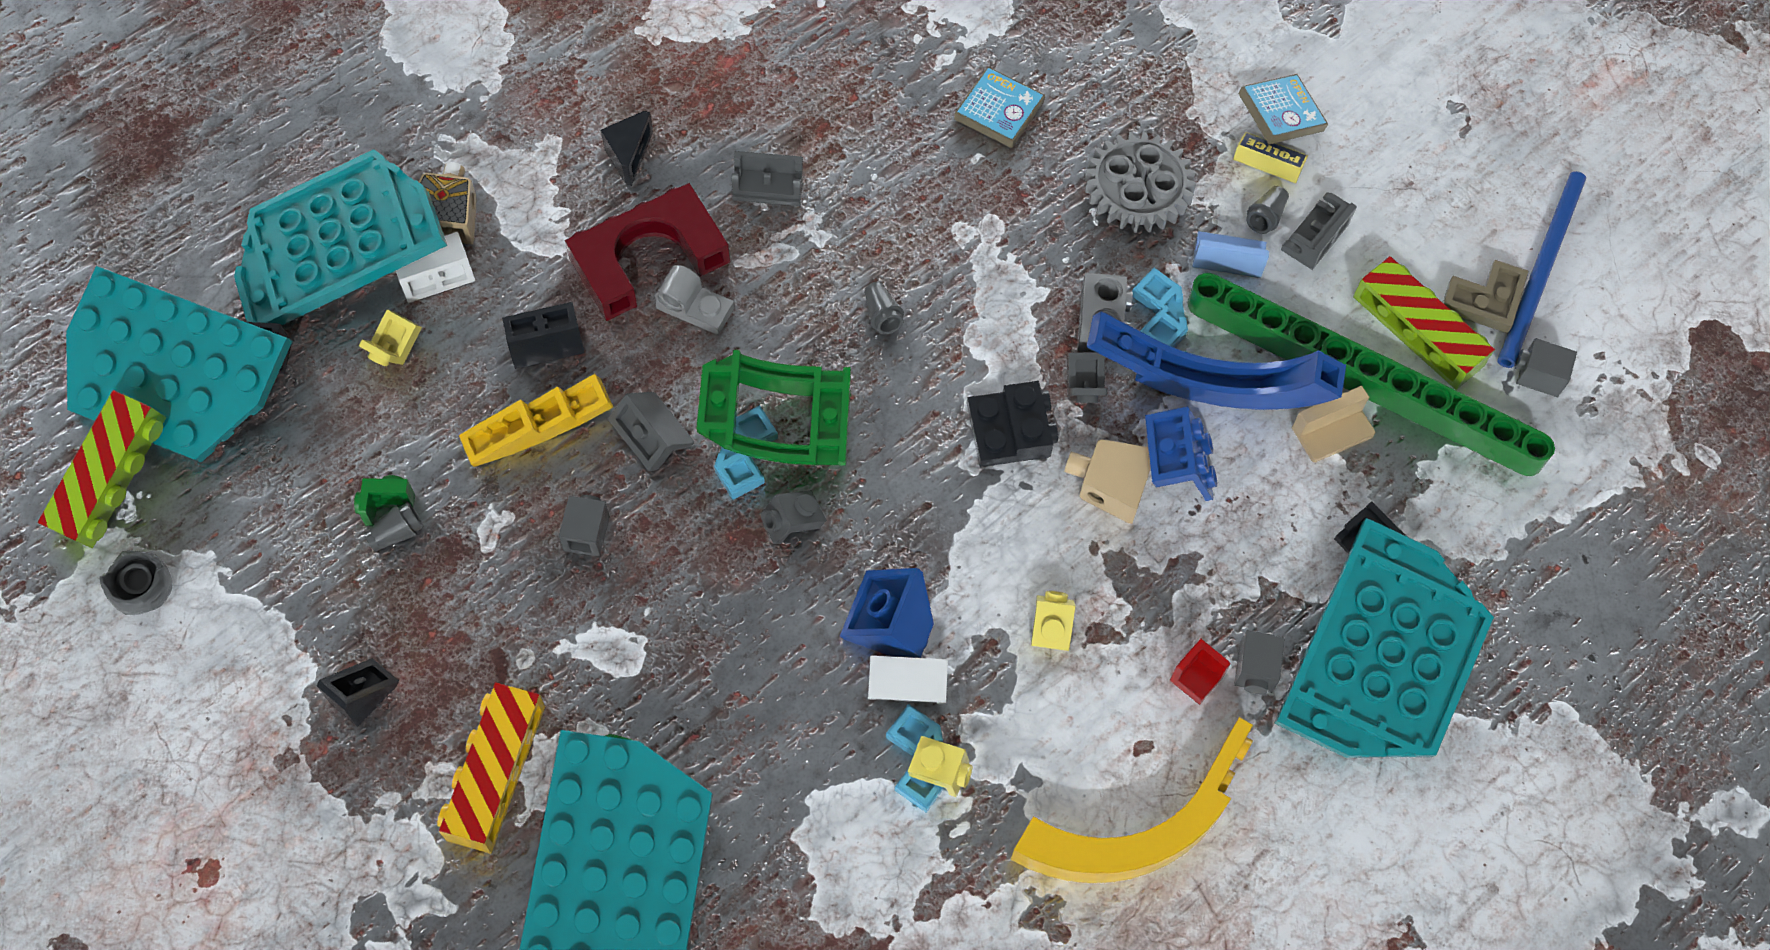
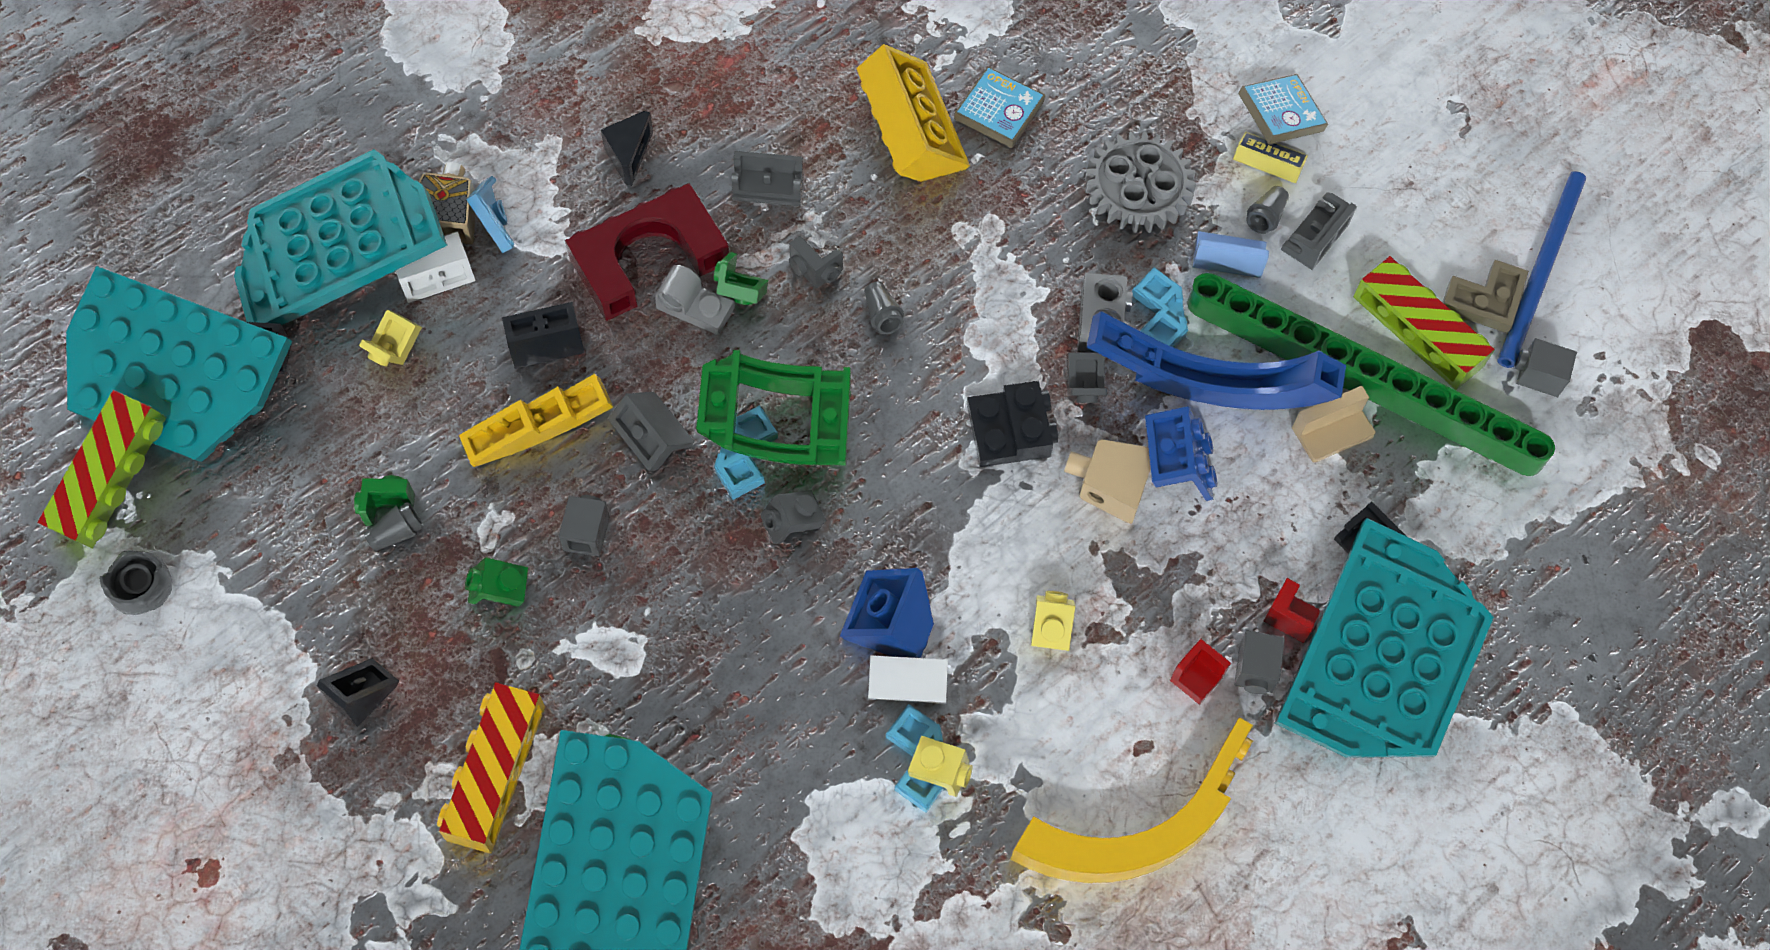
none -> green bracket [465,557,528,607]
none -> dark azure tile [466,176,515,253]
none -> green bracket [714,252,768,305]
none -> dark grey bracket [789,236,843,289]
none -> yellow slope [856,44,970,182]
none -> red panel [1263,578,1320,643]

